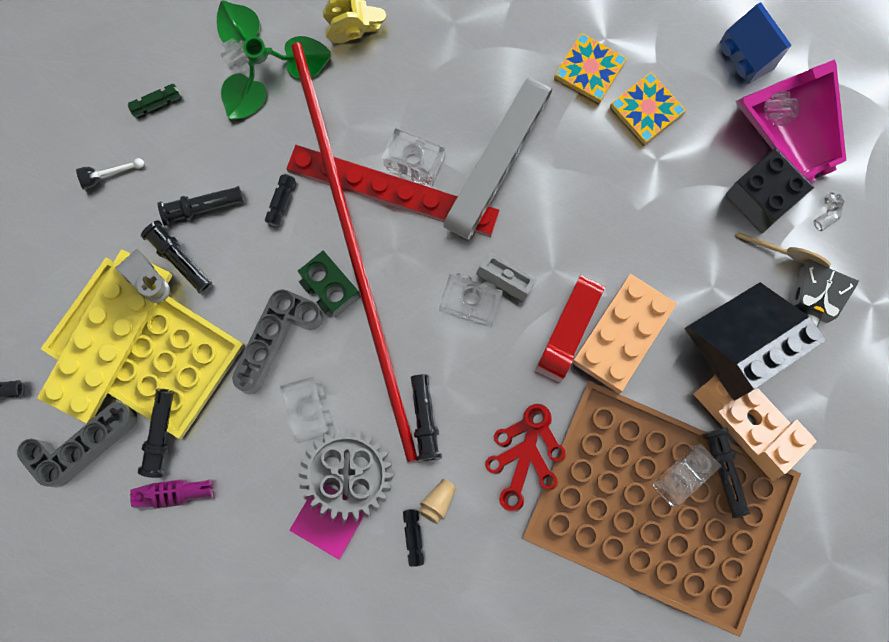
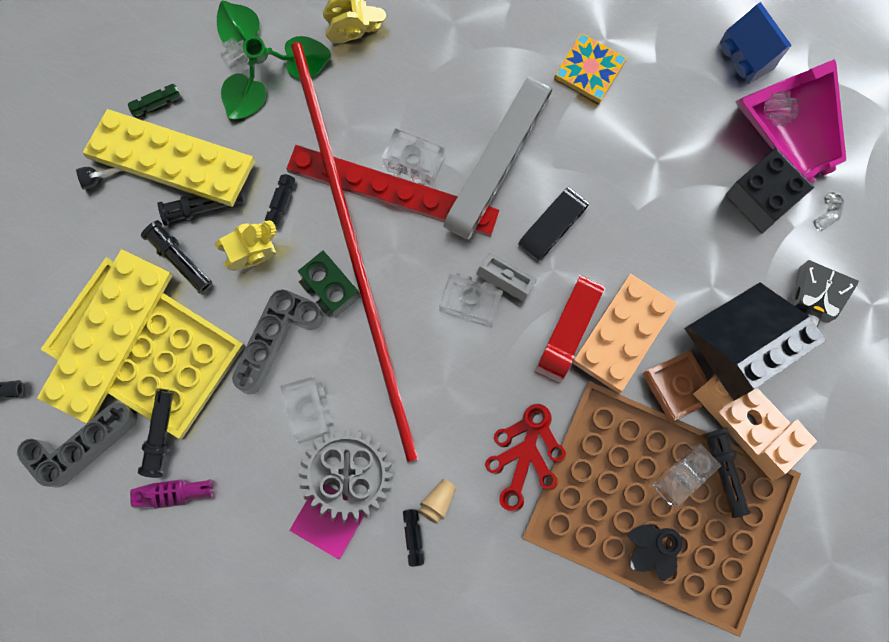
light grey piece [115,249,170,303] -> none
black pin [410,374,442,462] -> none
tile [610,72,686,145] -> none
tan piece [736,232,831,268] -> none
none -> light yellow plate [82,109,255,207]
none -> light yellow hinge [215,220,277,271]
none -> black beam [518,186,590,262]
none -> black plate [627,525,682,581]
none -> nougat tile [643,350,708,423]

